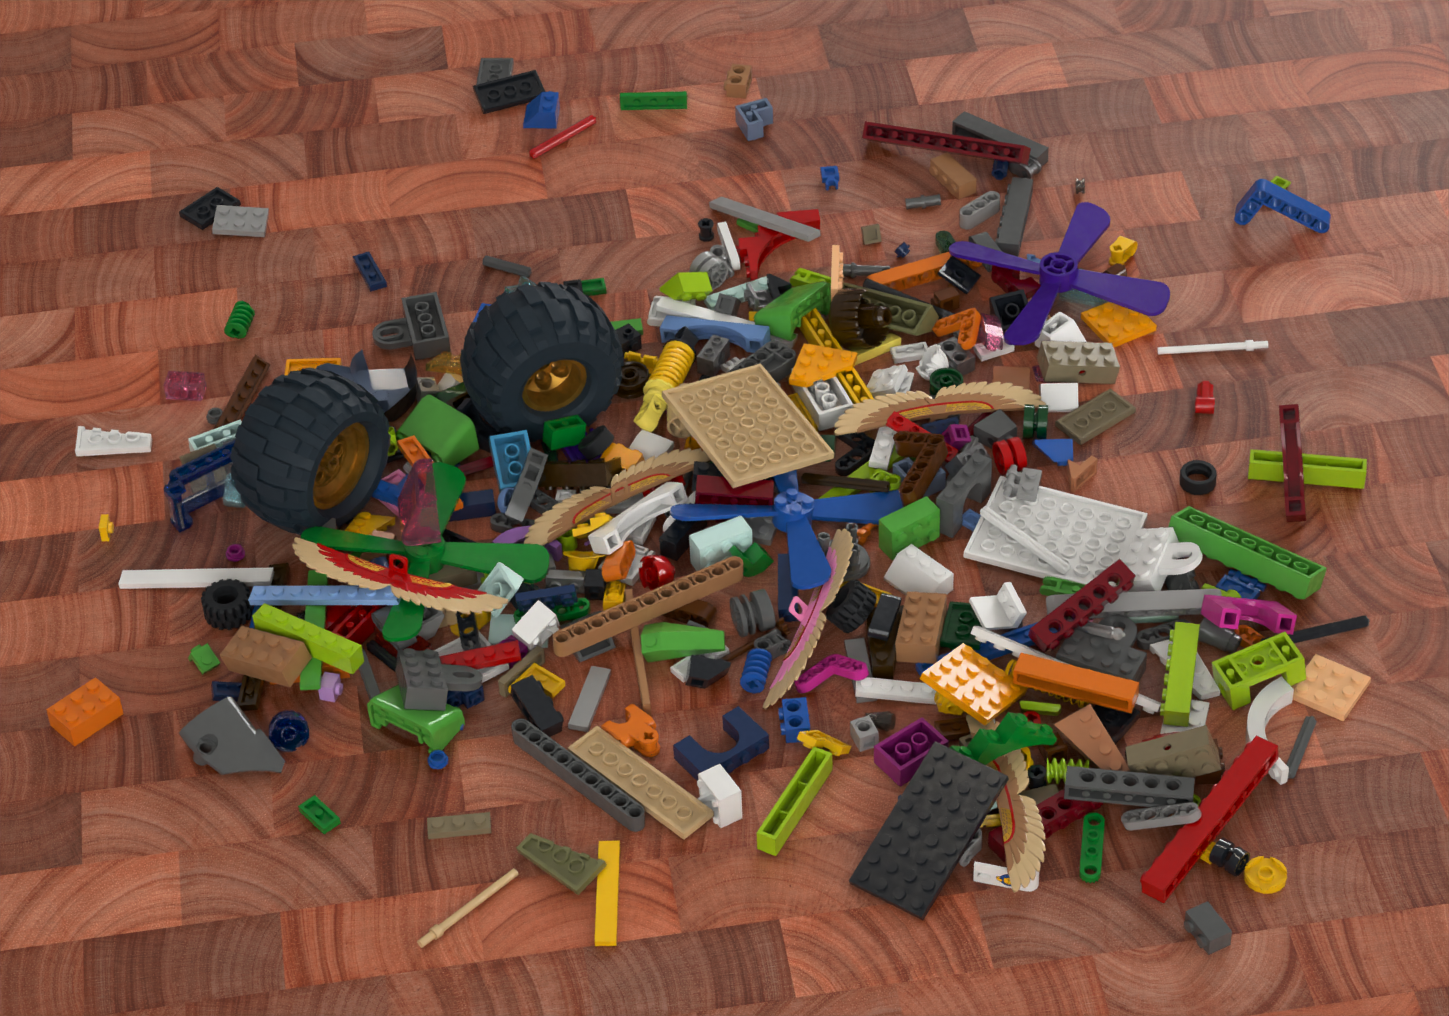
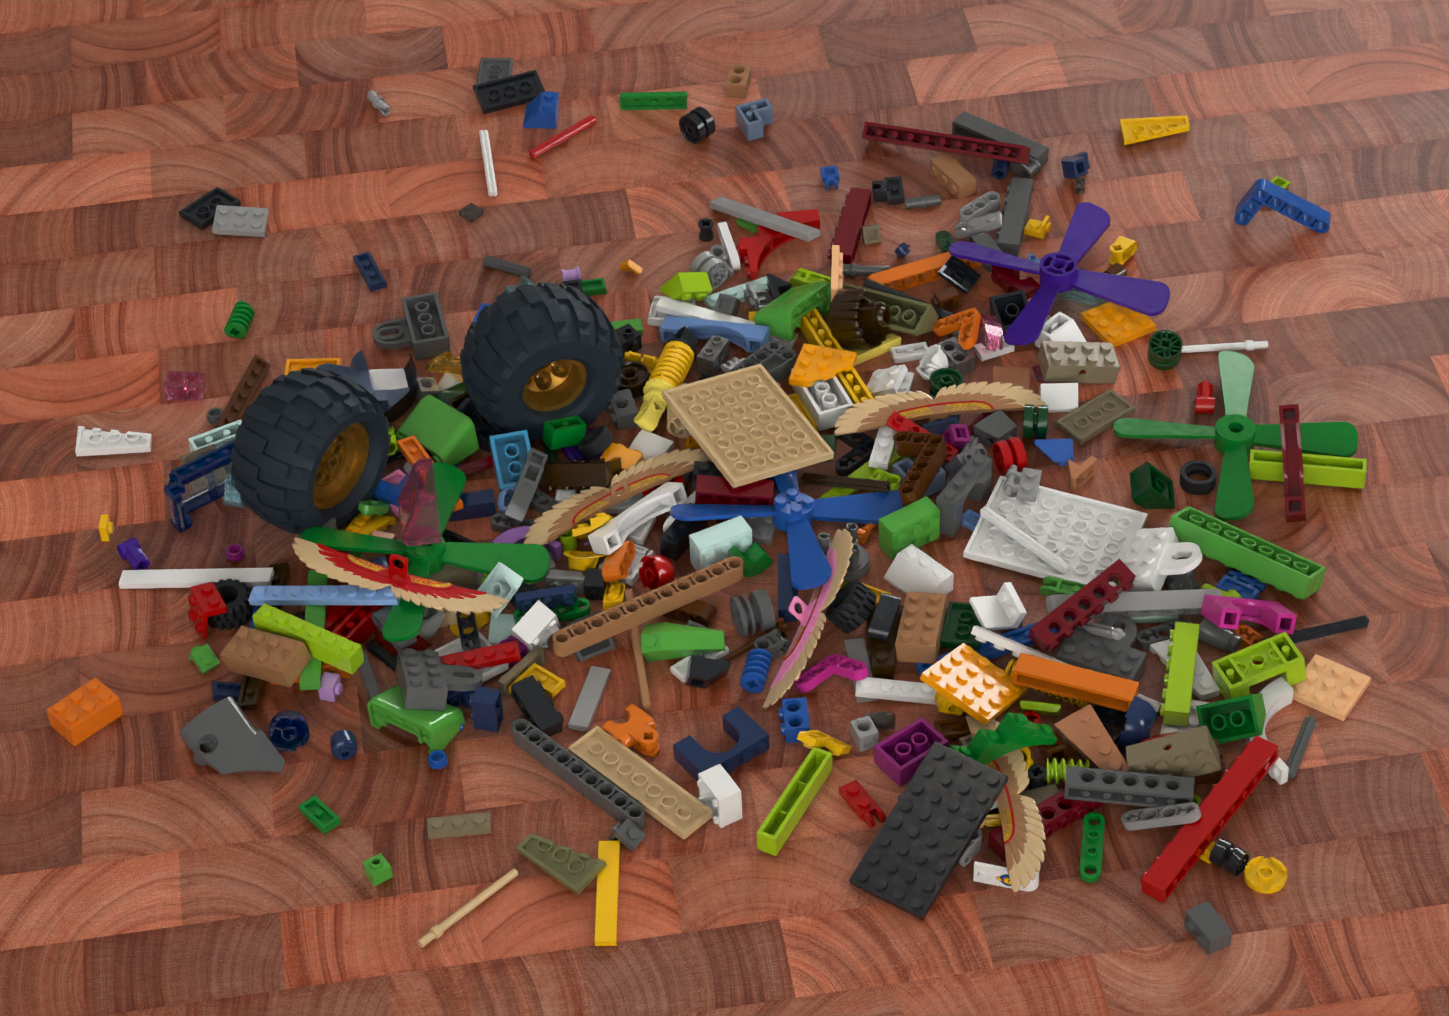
none -> dark purple piece [117,537,150,570]
none -> red bracket [188,582,227,639]
none -> dark blue head [330,730,358,760]
none -> bright green plate [358,500,390,516]
none -> bright green plate [362,853,393,886]
none -> light grey pin [366,90,391,116]
none -> clear smoke tile [459,203,484,223]
none -> dark blue brick [469,686,504,732]
none -> white axle [479,129,497,197]
none -> lavender bush [561,266,582,281]
none -> dark grey brick [607,389,639,431]
none -> dark grey bracket [609,818,646,851]
none -> light orange tile [618,259,643,275]
none -> black wheel [679,107,715,144]
none -> dark red brick [828,187,871,267]
none -> red hinge [839,780,886,828]
none -> black plate [872,176,905,204]
none -> light grey hinge [954,211,1002,239]
none -> yellow bracket [1024,215,1052,239]
none -> dark blue brick [1061,152,1090,178]
none -> green piece [1113,350,1358,521]
none -> dark blue brick [1118,696,1157,754]
none -> yellow wing [1119,115,1190,145]
none -> dark green slope [1130,461,1175,509]
none -> dark green wheel [1147,330,1183,370]
none -> green slope [1196,693,1266,744]

